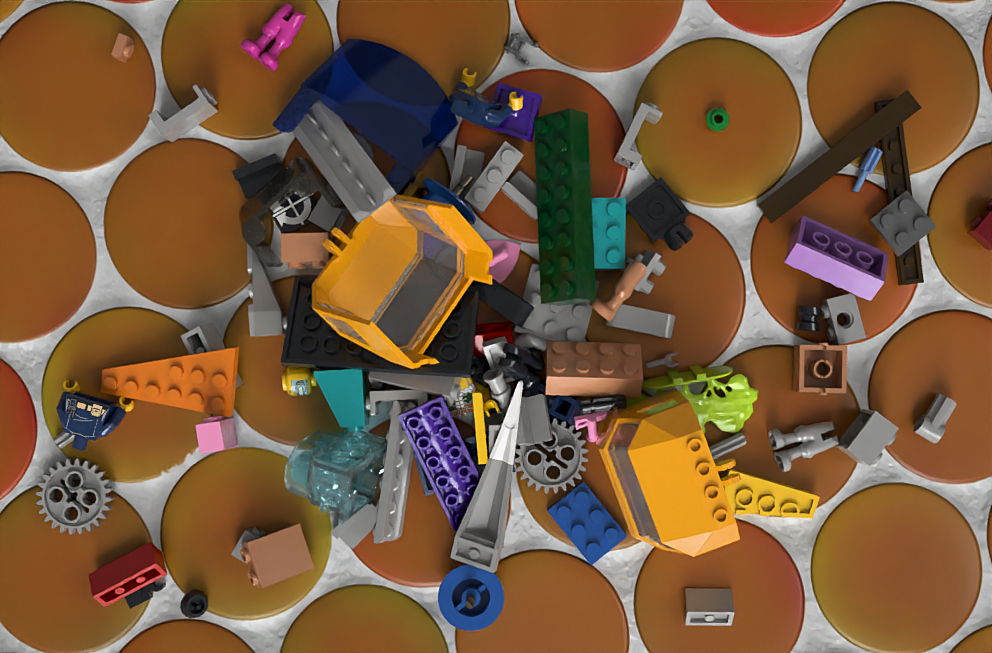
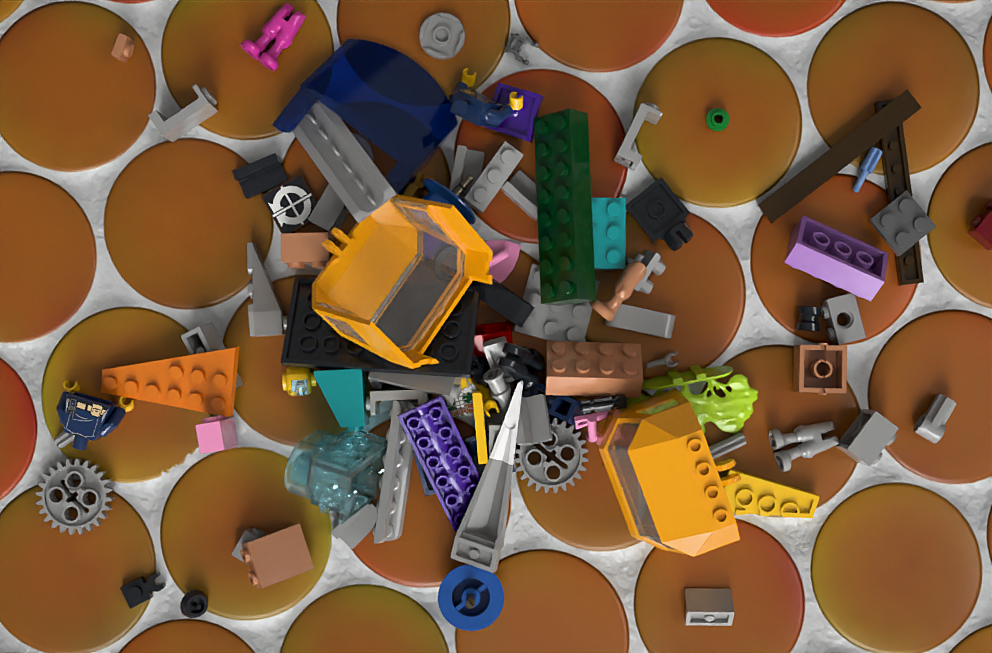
red brick [88,542,167,607] -> none
clear smoke windscreen [239,157,346,267] -> none
light grey arm [513,333,548,351] -> none
blue plate [547,481,627,566] -> none
none -> light grey tile [419,12,465,60]

